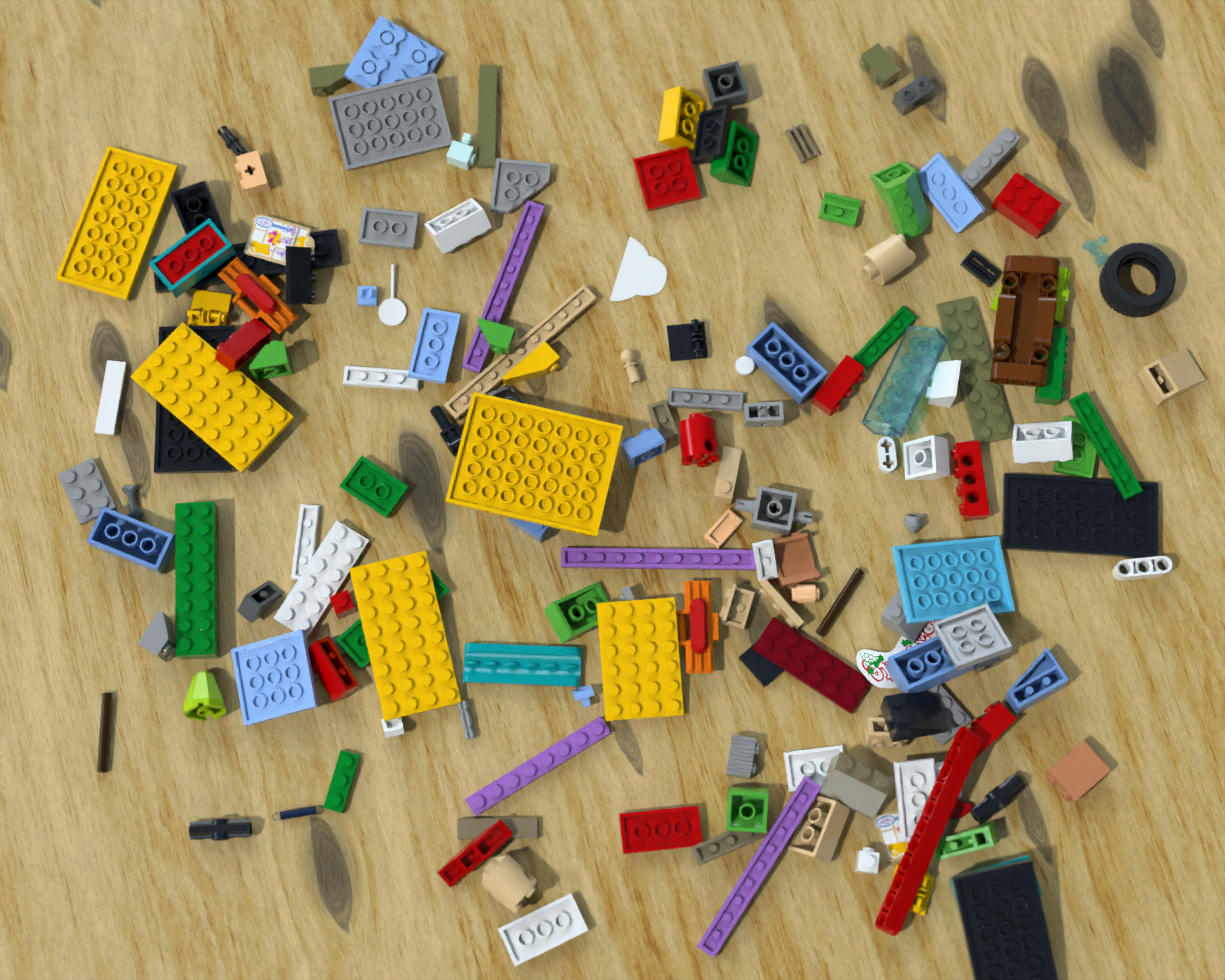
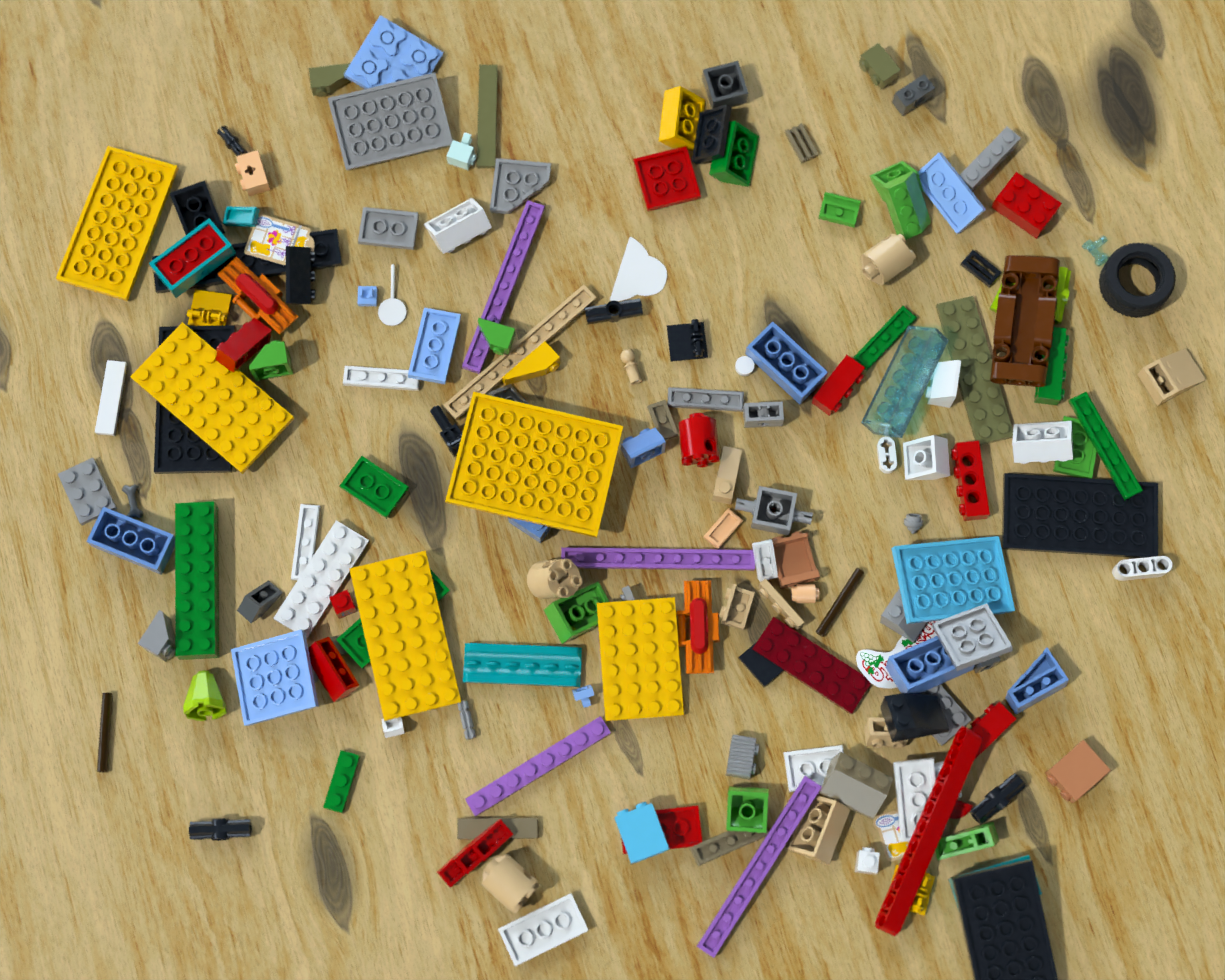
dark blue piece [272,805,324,821] -> none
none -> teal tile [222,207,260,227]
none -> tan cylinder [527,559,582,599]
none -> black piece [585,298,643,325]
none -> medium azure panel [614,802,669,864]

